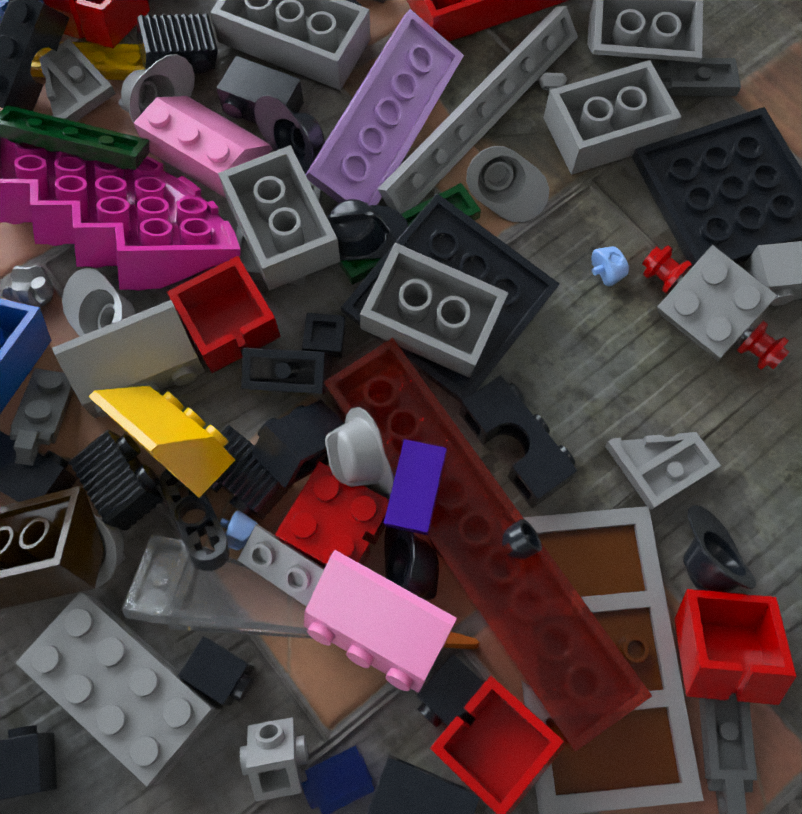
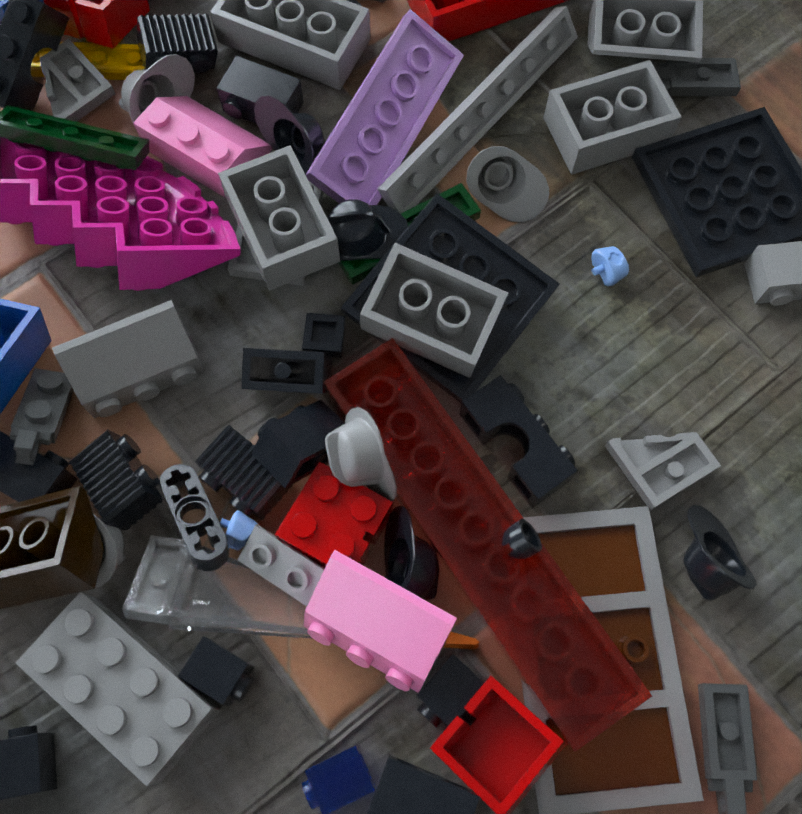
light grey arm [1,265,54,307] -> none
light grey piece [62,268,136,337] -> none
yellow slope [88,386,235,498] -> none
red piece [167,256,281,373] -> none
light grey brick [240,717,309,802] -> none
dark purple tile [384,439,447,535] -> none
light grey rock [539,73,567,92] -> none
light grey brick [642,245,790,370] -> none
red piece [674,589,797,705] -> none

